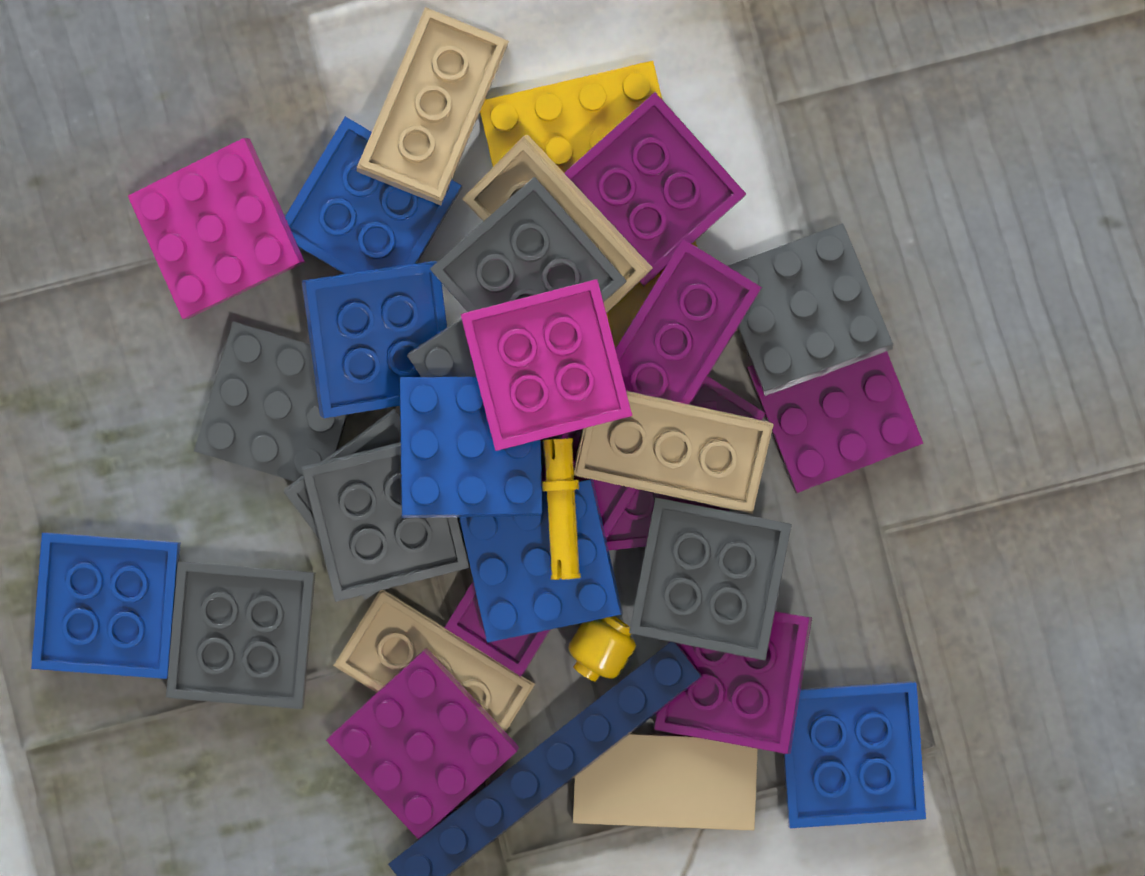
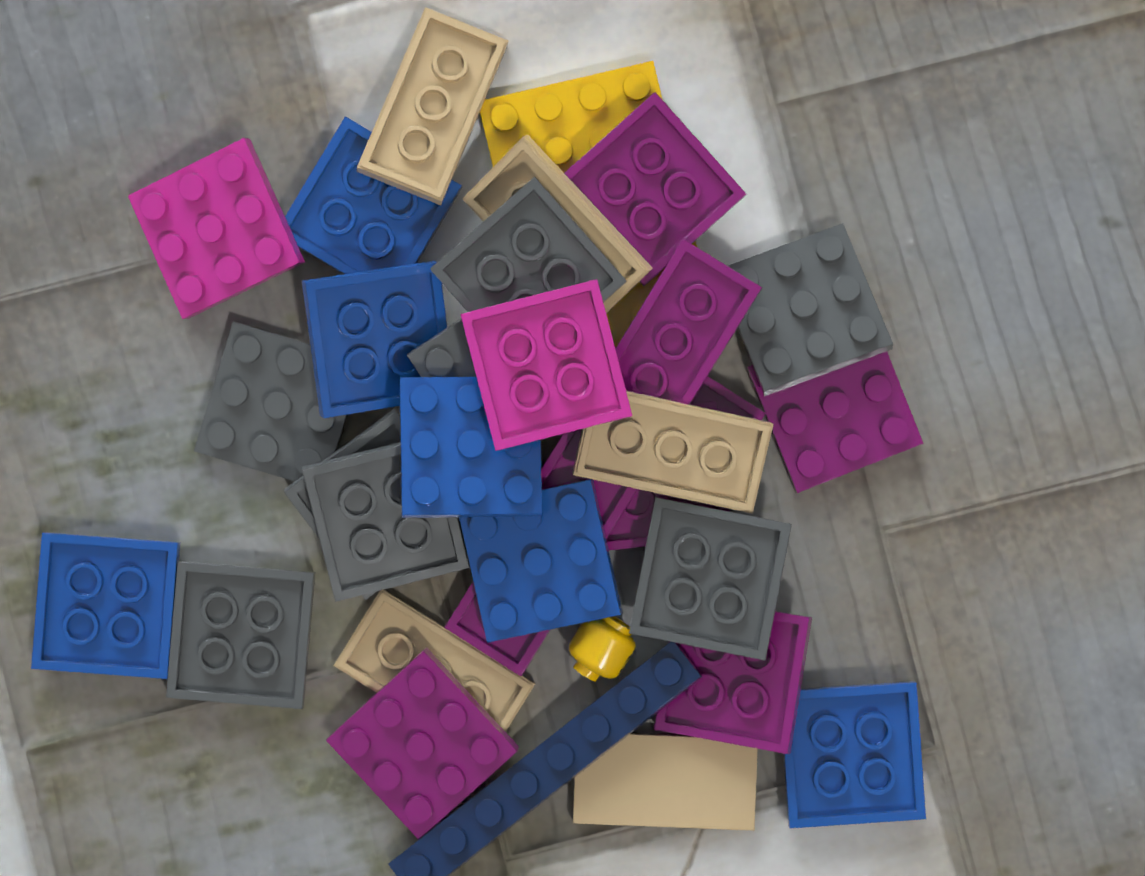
yellow pin [542,438,581,580] -> none

